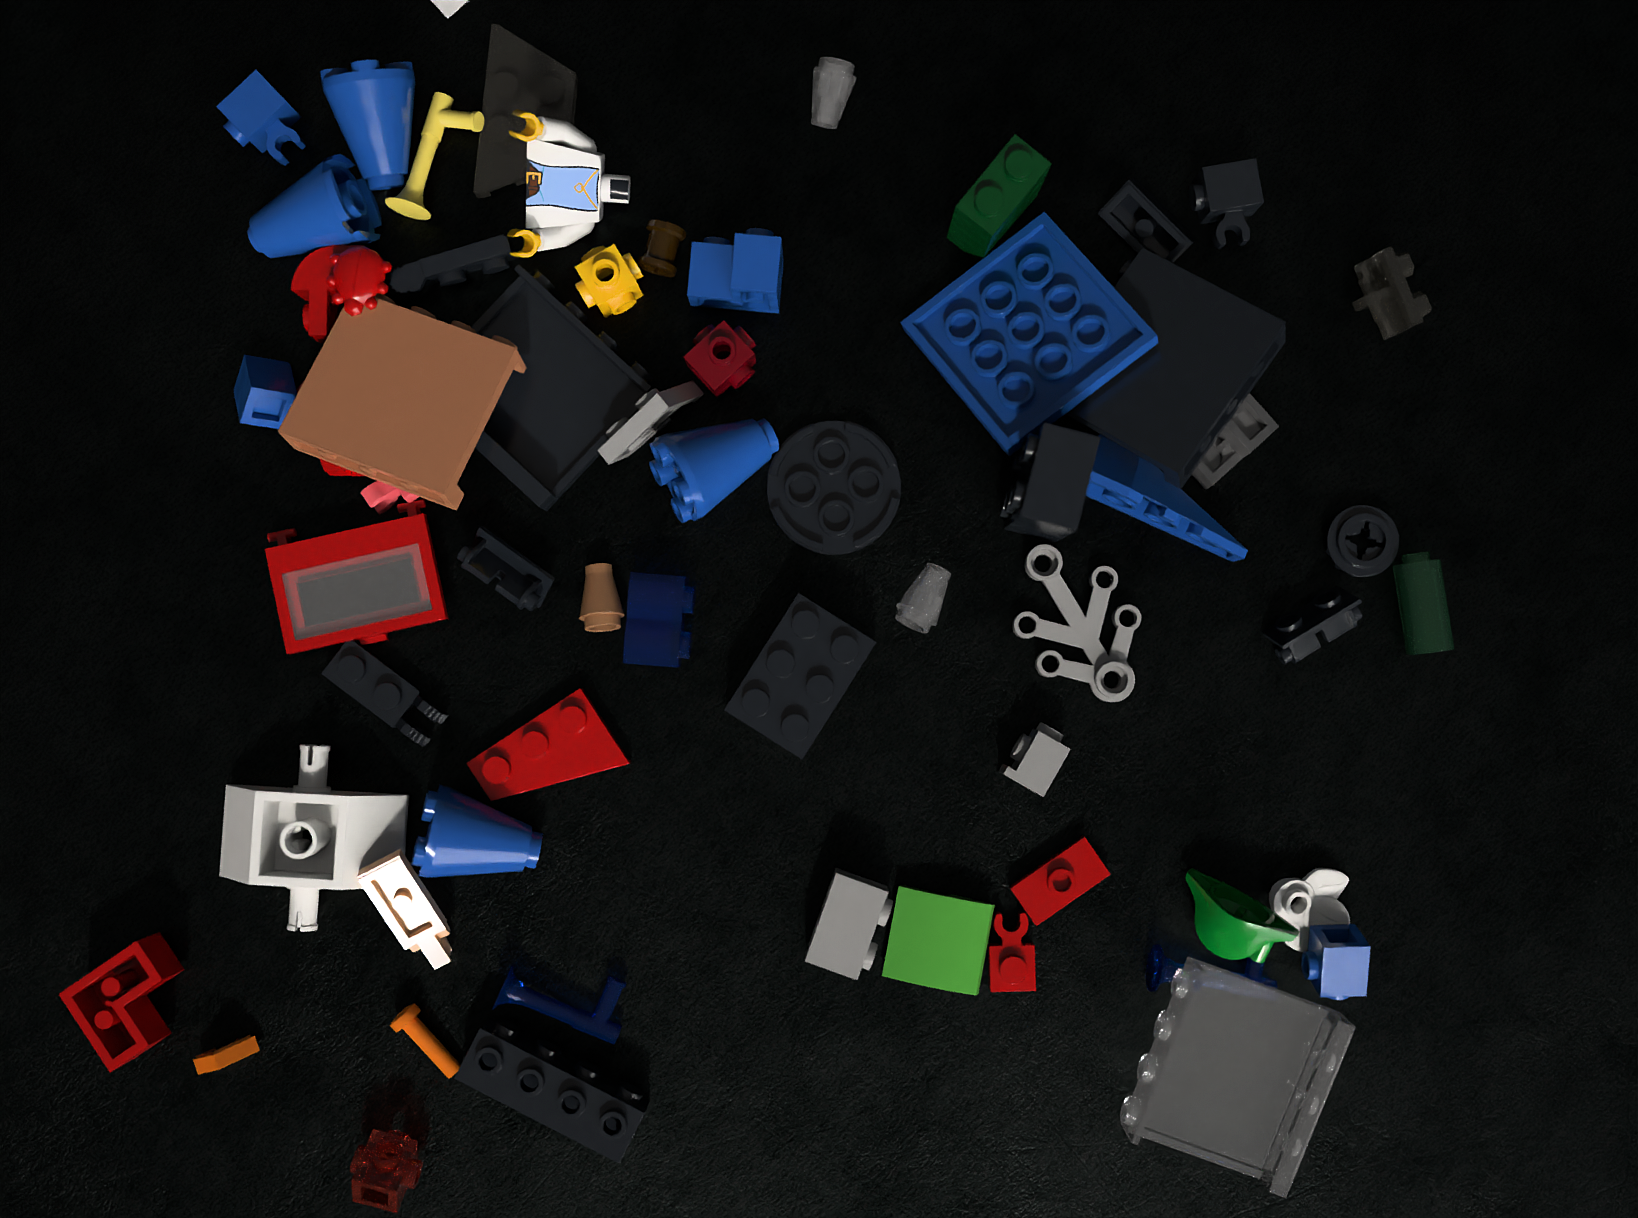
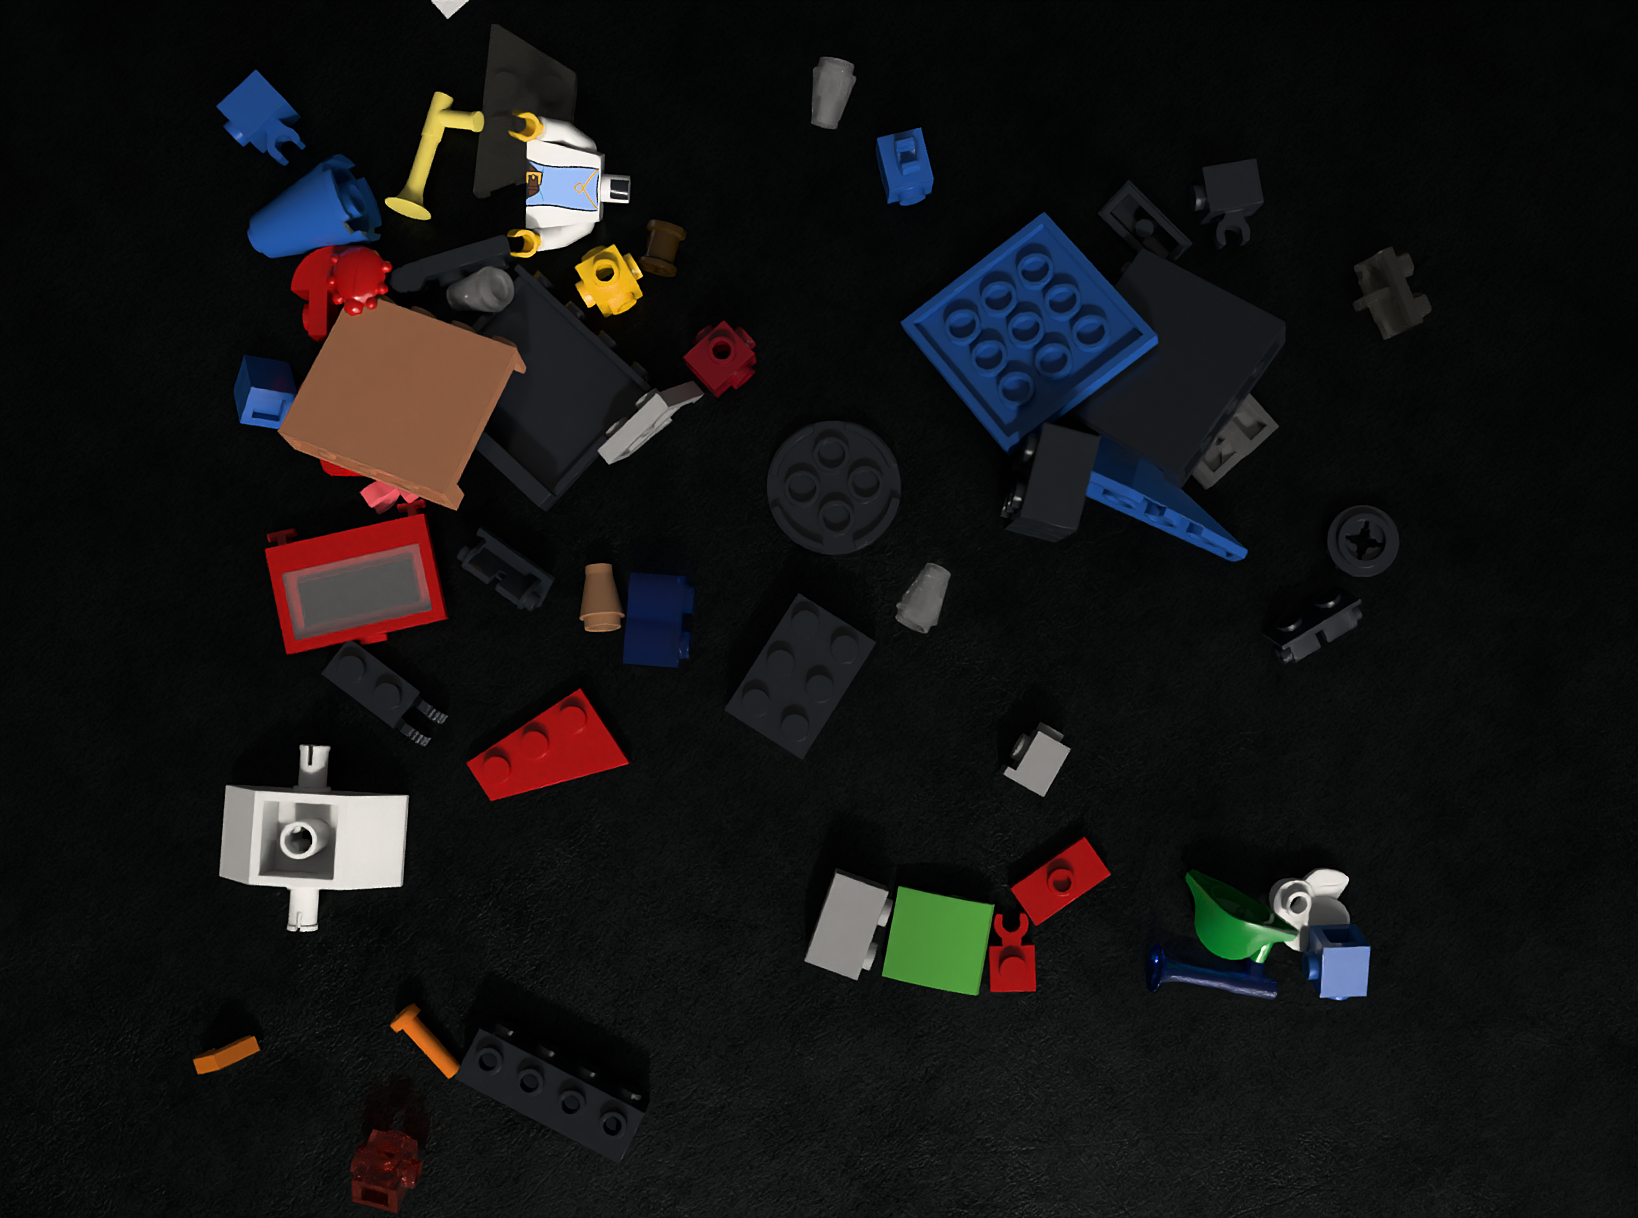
red brick [59,932,185,1072] -> none
blue cone [320,60,415,190] -> none
hinge [357,849,452,970] -> none
blue cone [411,785,543,878] -> none
clear blue piece [492,965,627,1045] -> none
blue cone [649,418,779,523] -> none
blue brick [687,228,784,313] -> none
dark green brick [947,134,1052,262] -> none
light grey plant [1012,544,1141,702] -> none
clear panel [1120,957,1356,1198] -> none
clear green brick [1393,551,1454,655] -> none
none -> clear cone [447,266,514,312]
none -> blue brick [875,127,934,205]

